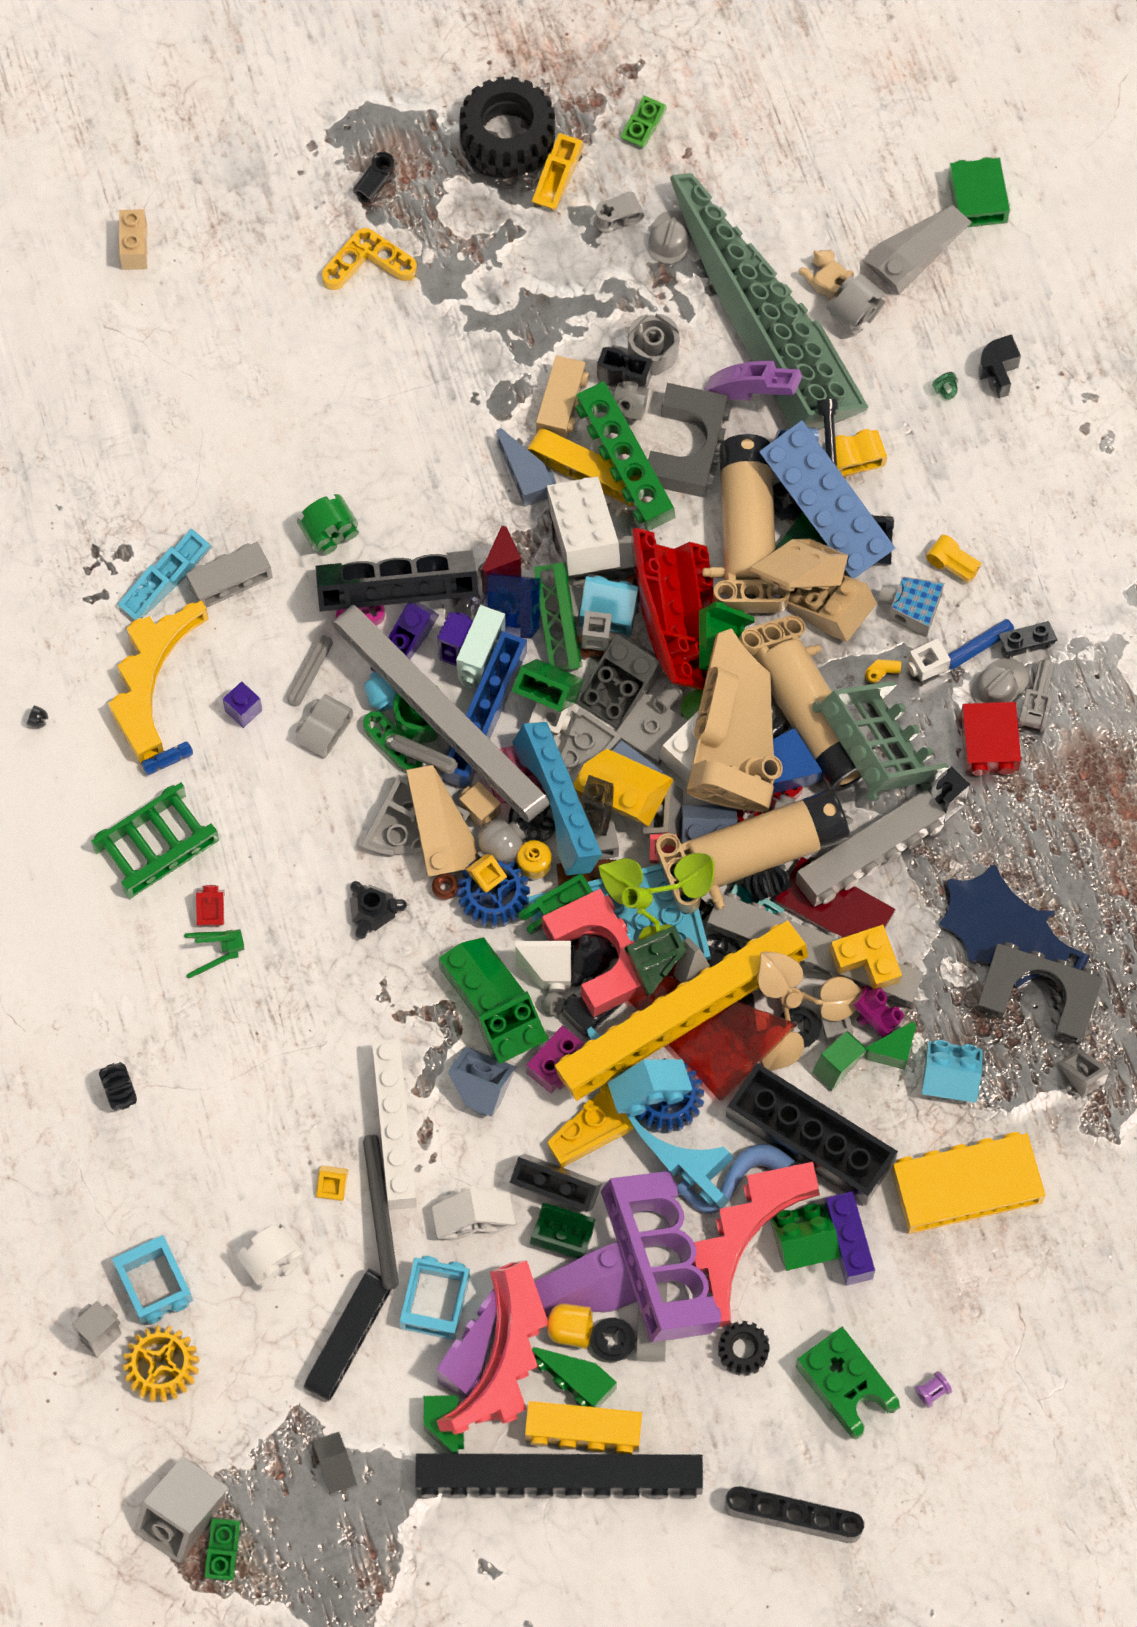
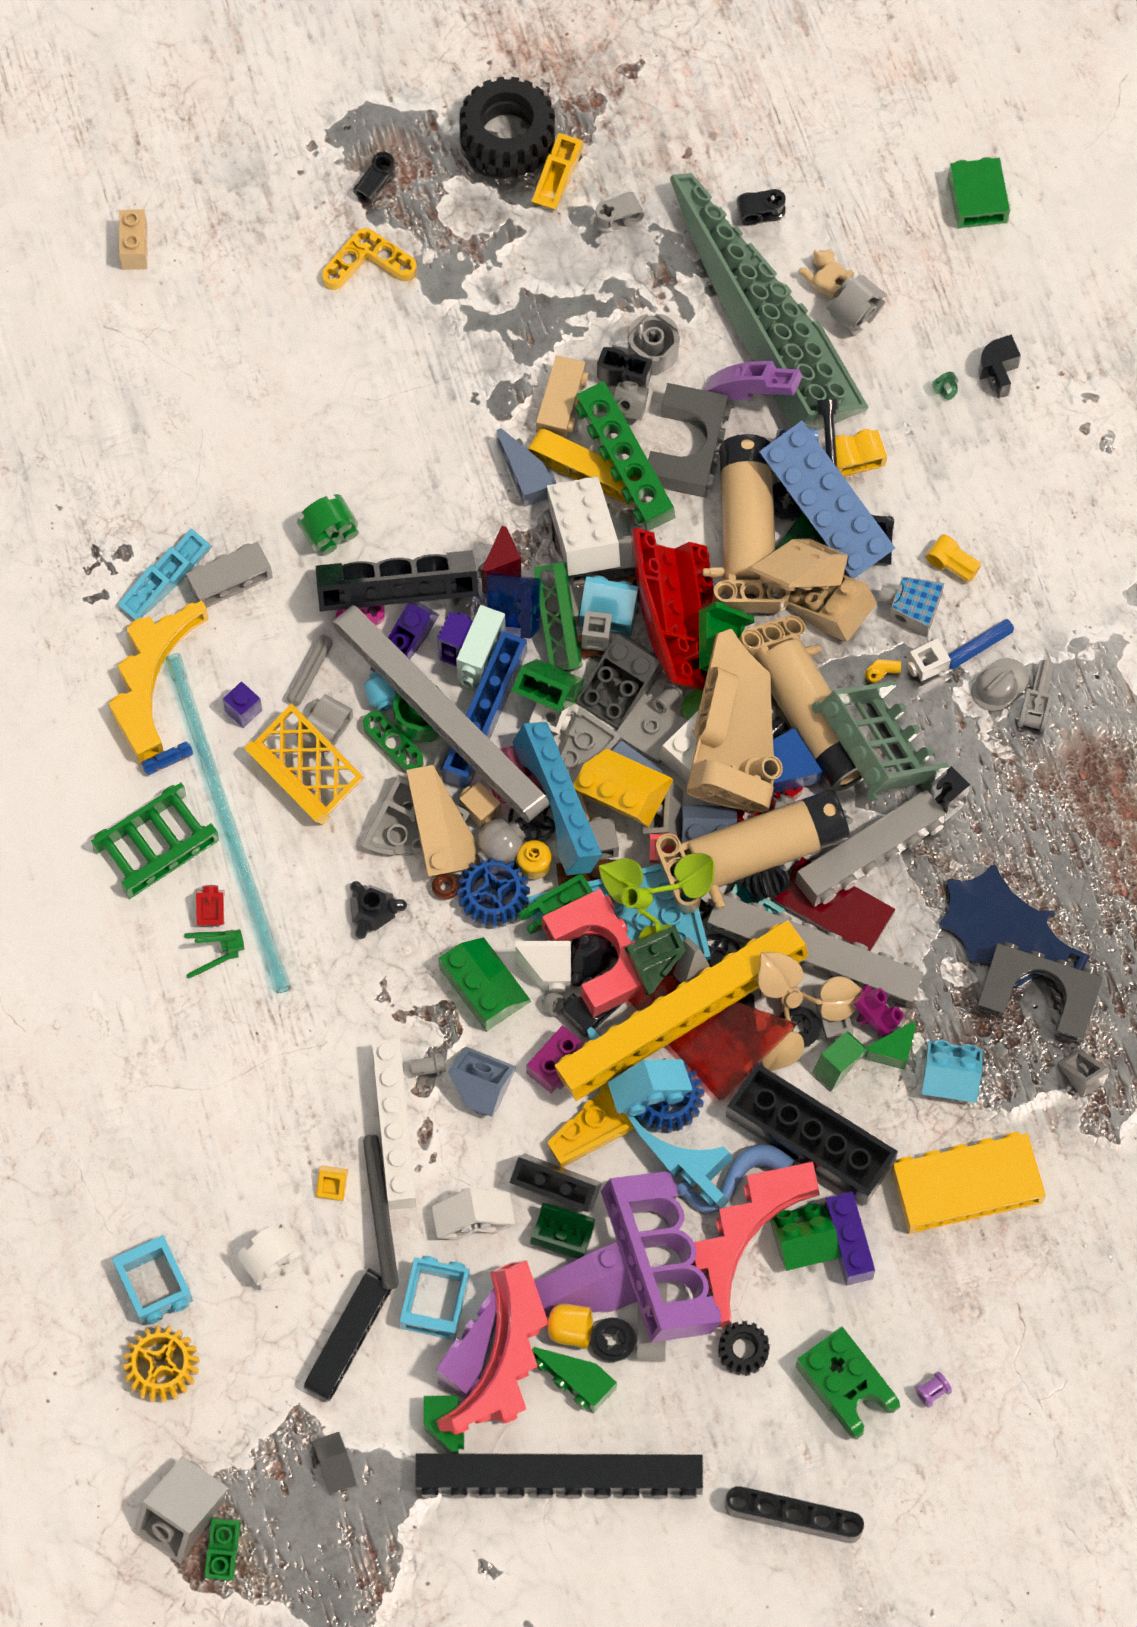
black hinge [26,705,49,728] -> none
light grey brick [72,1301,122,1357] -> none
black gear [99,1062,137,1111] -> none
light grey axle [390,735,458,774] -> none
yellow slope [466,854,507,893] -> none
green slope [478,991,548,1064] -> none
yellow brick [525,1401,642,1454] -> none
clear smoke slope [581,775,614,836] -> none
bright green slope [621,95,667,148] -> none
light grey piece [648,210,692,264] -> none
yellow brick [829,925,902,989] -> none
light grey wedge [863,205,971,294] -> none
red brick [960,702,1021,776] -> none
black hinge [999,621,1058,658] -> none
none -> clear light blue piece [165,653,291,993]
none -> yellow fence [244,704,365,825]
none -> light grey pin [410,1054,446,1077]
none -> black piece [736,189,786,226]

